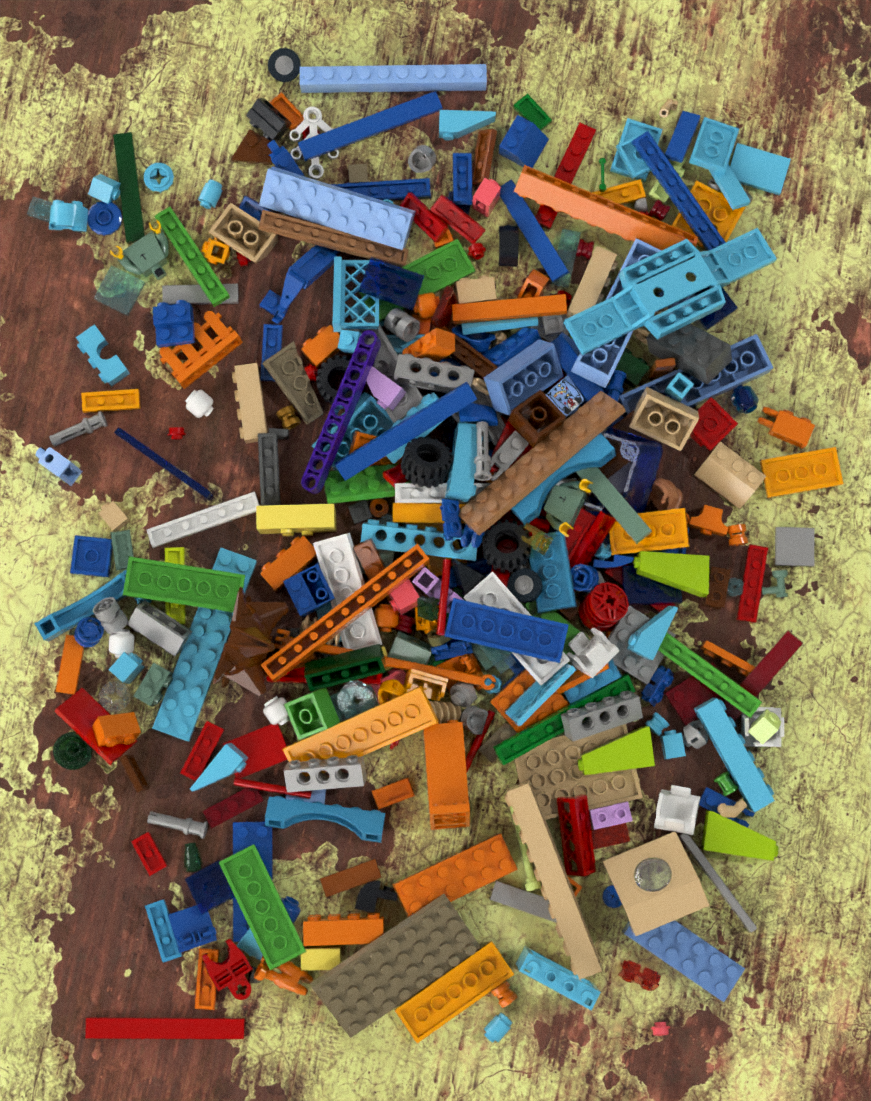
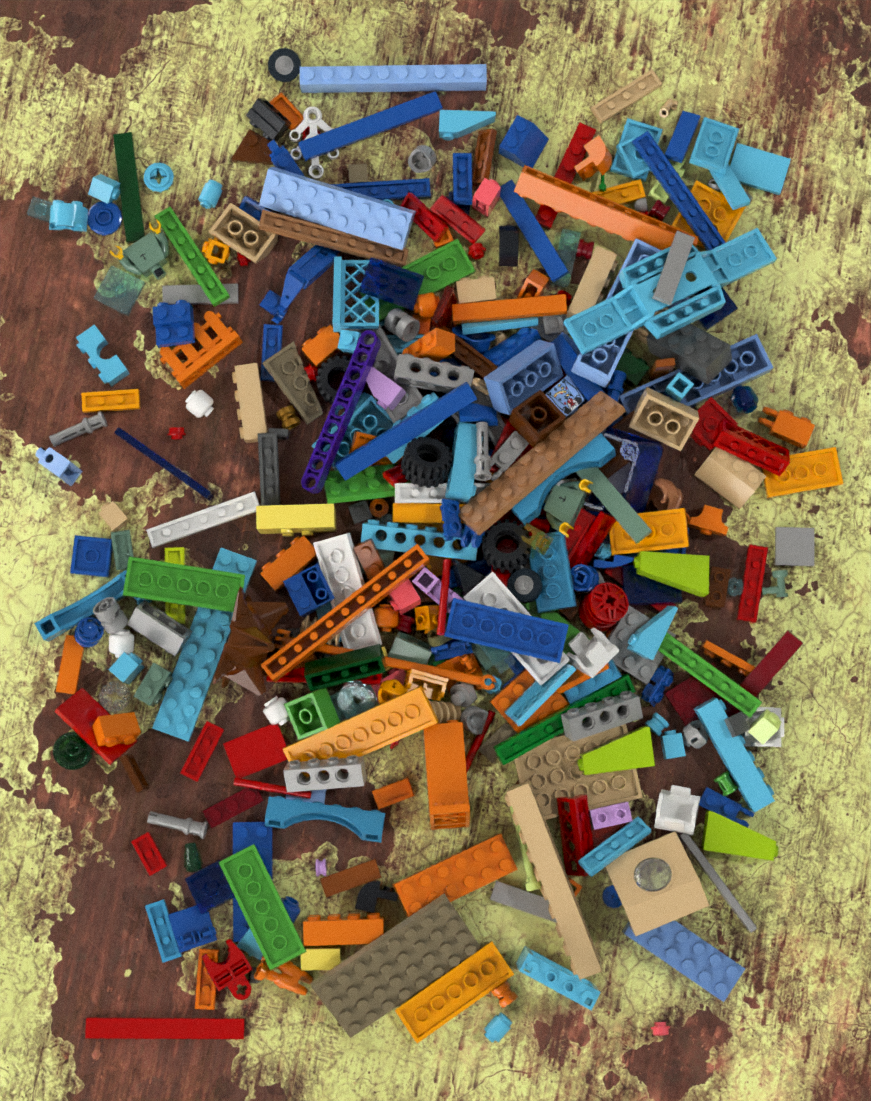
medium azure slope [190,743,248,792] -> none
clear green tile [417,596,439,621] -> none
green tile [513,93,552,131] -> none
clear red hinge [618,960,661,991] -> none
tan arm [717,799,747,818] -> none
orange wheel [727,524,748,546] -> none
none -> lavender bush [316,859,327,877]
none -> orange brick [574,135,612,181]
none -> medium azure tile [578,816,651,877]
none -> tan tile [590,69,663,125]
none -> light grey tile [652,231,695,305]
none -> red fence [713,419,790,476]
none -> dark grey tile [724,711,750,738]

